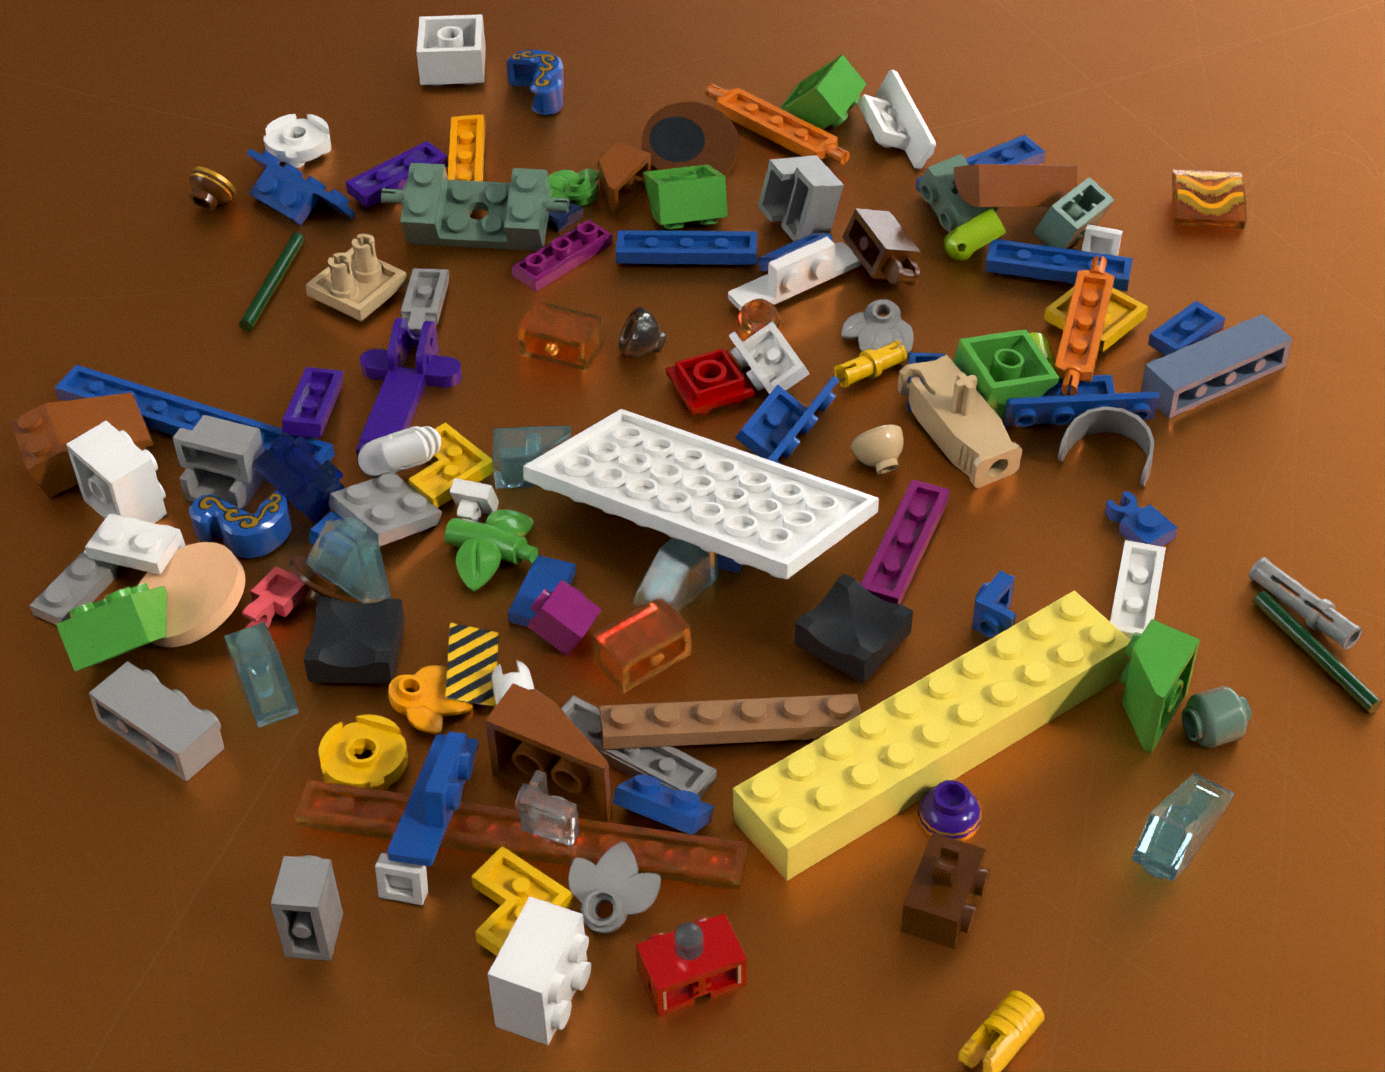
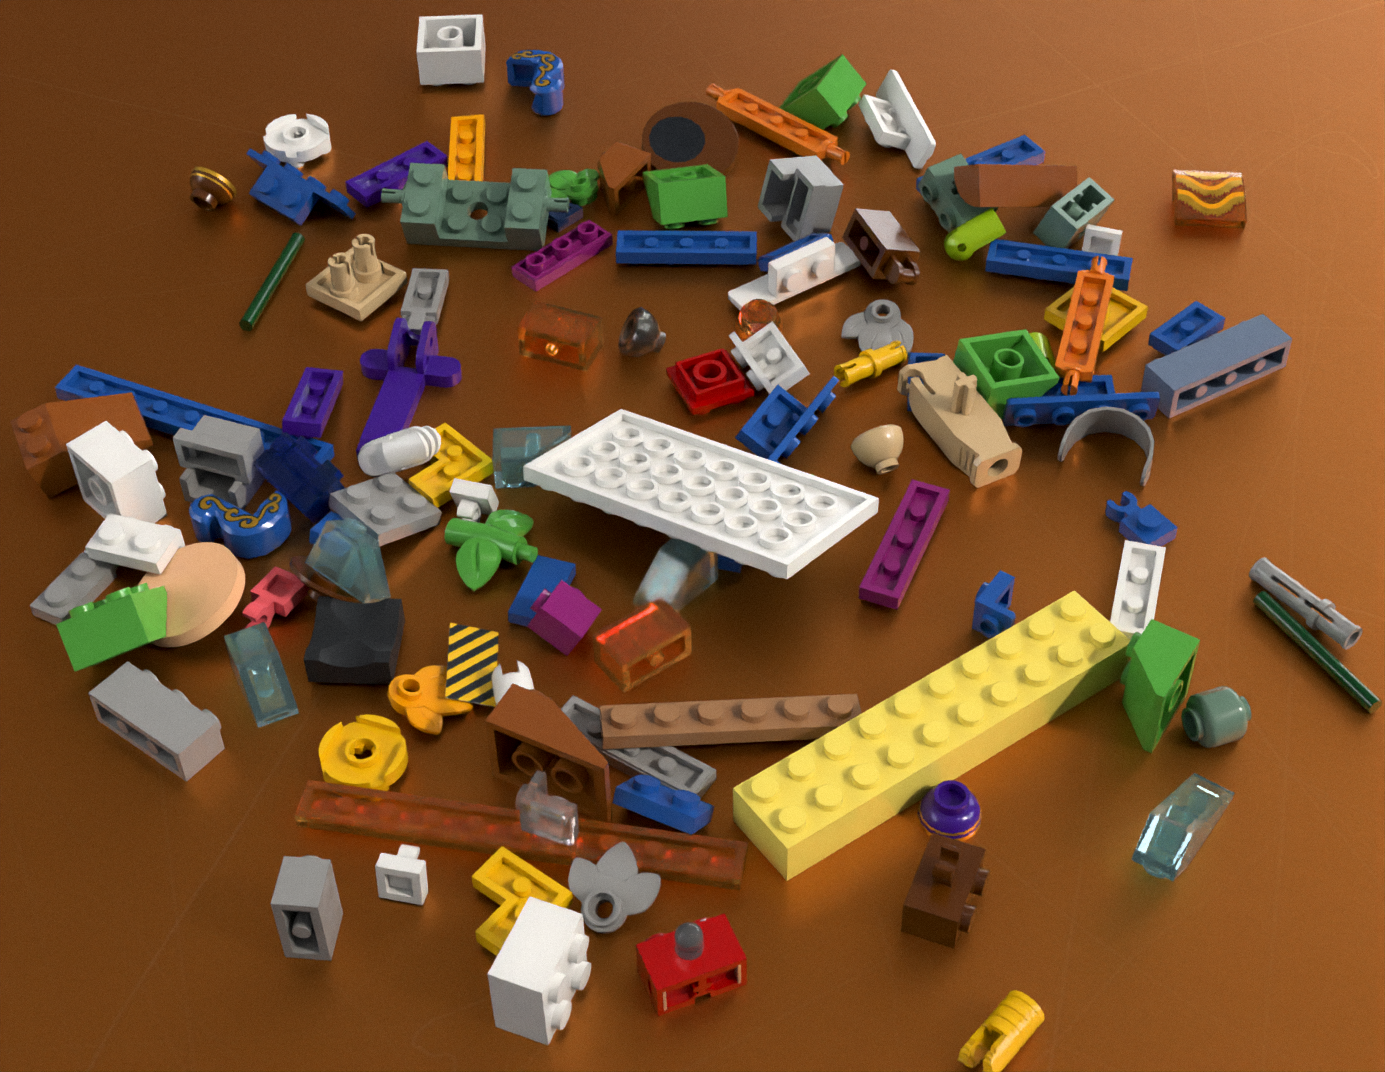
blue bracket [387,732,479,866] -> none
black brick [794,573,913,683] -> none

